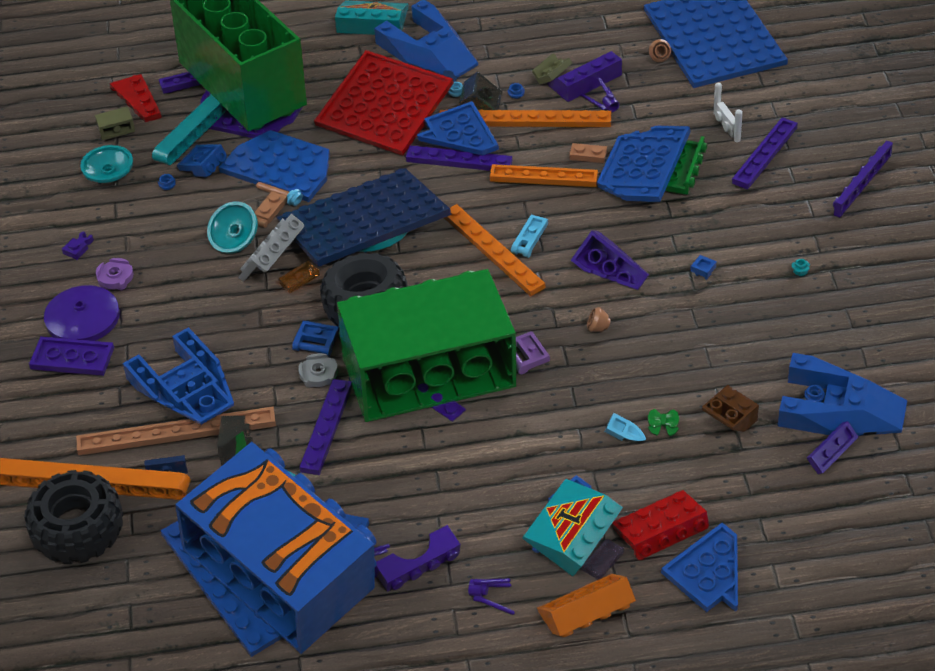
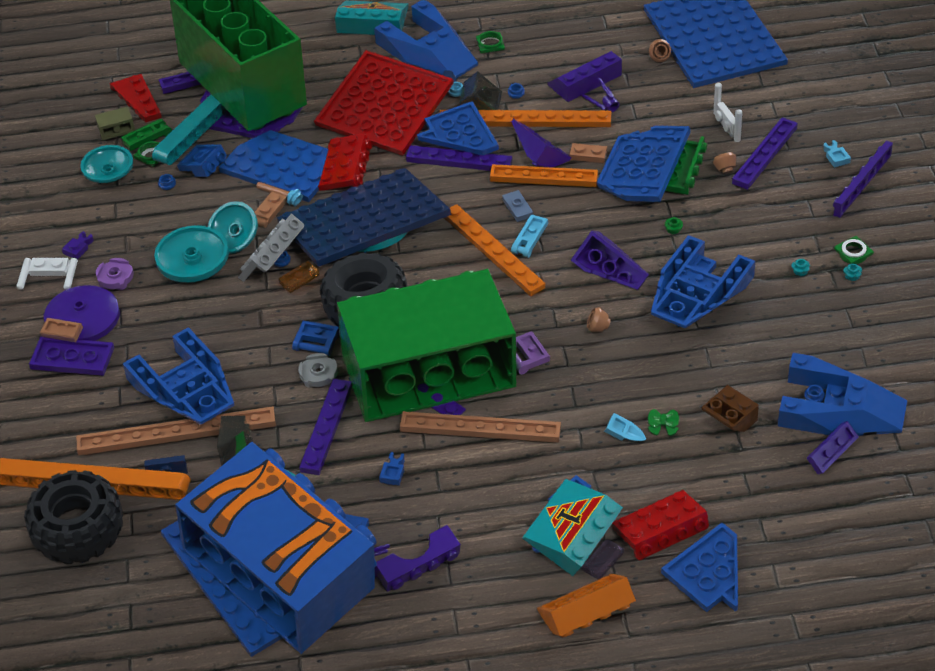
dark purple plant [468,578,515,615] -> none
olive bracket [532,53,572,85] -> none
none -> white plate [17,258,78,290]
none -> nougat plate [40,318,83,342]
none -> green plate [121,119,172,151]
none -> green piece [133,141,159,167]
none -> teal dish [154,225,229,282]
none -> blue plate [274,251,291,267]
none -> red bracket [318,133,372,191]
none -> blue plate [379,452,405,486]
none -> nougat plate [400,411,561,443]
none -> green piece [476,31,505,53]
none -> sand blue plate [502,190,533,222]
none -> dark purple wedge [512,119,572,167]
none -> blue wedge [651,235,755,328]
none -> green plate [665,217,683,234]
none -> nougat cone [713,152,736,174]
none -> medium azure plate [823,140,851,168]
none -> green piece [834,236,874,264]
none -> teal plate [843,264,862,281]

